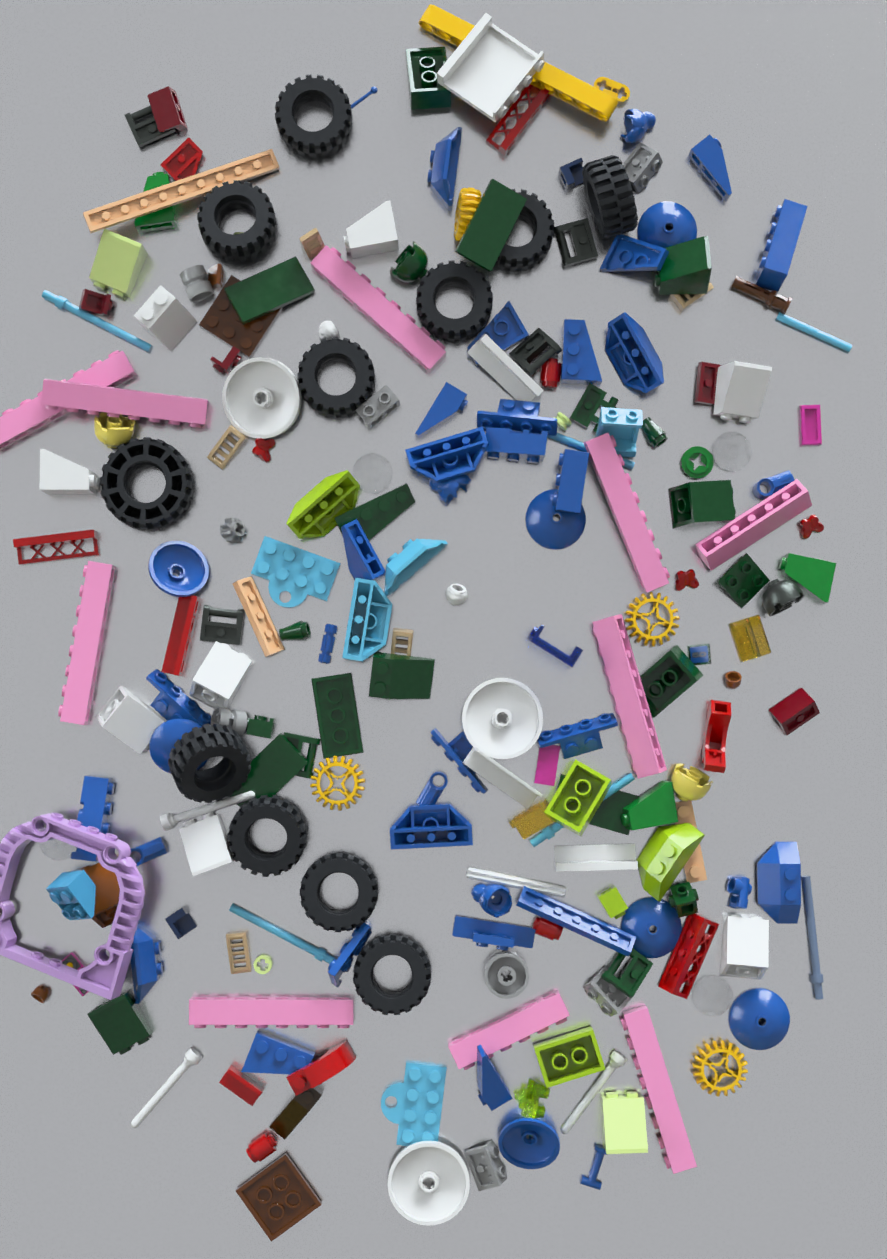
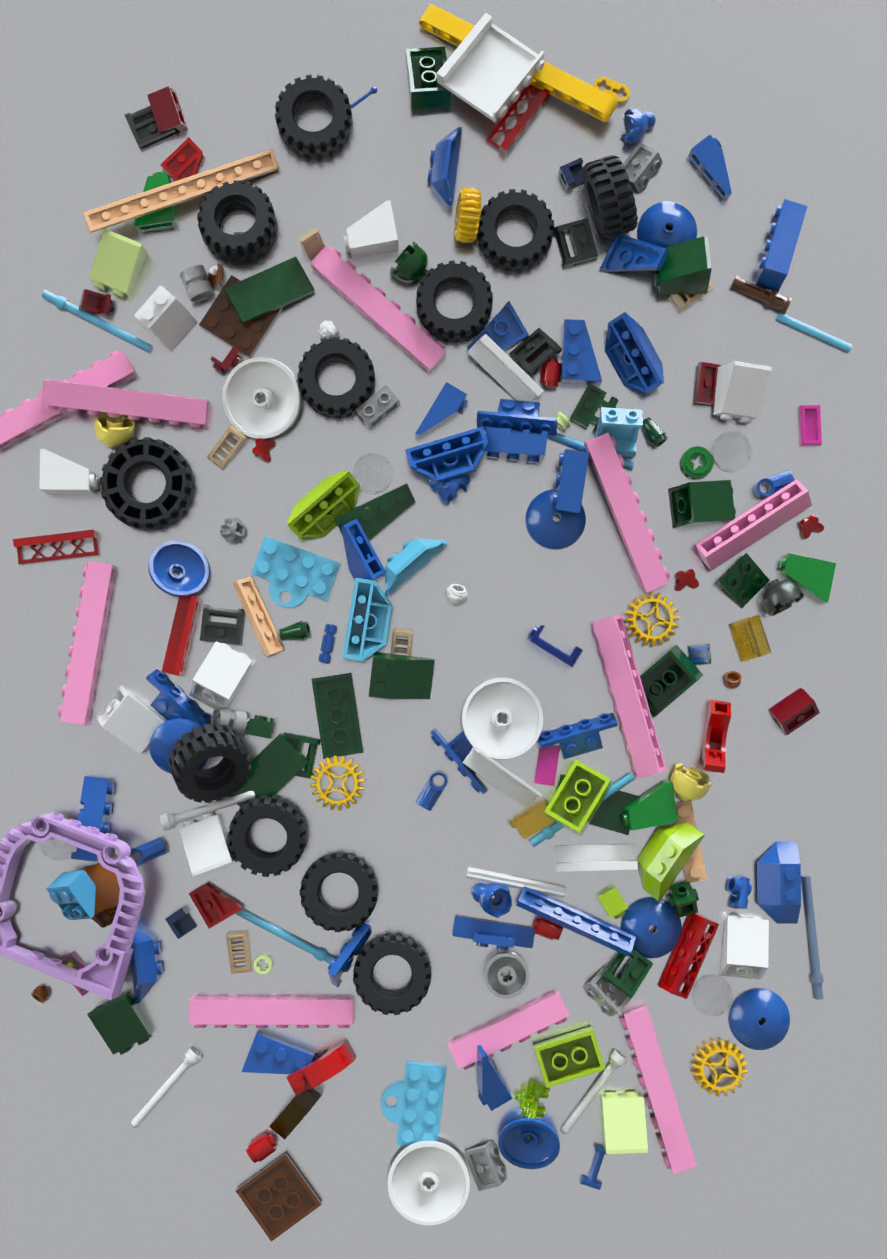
red panel [219,1064,265,1106] -> none
blue wedge [390,804,473,850] -> none
dark green tile [455,179,527,272] -> none
none -> red wing [188,882,243,928]

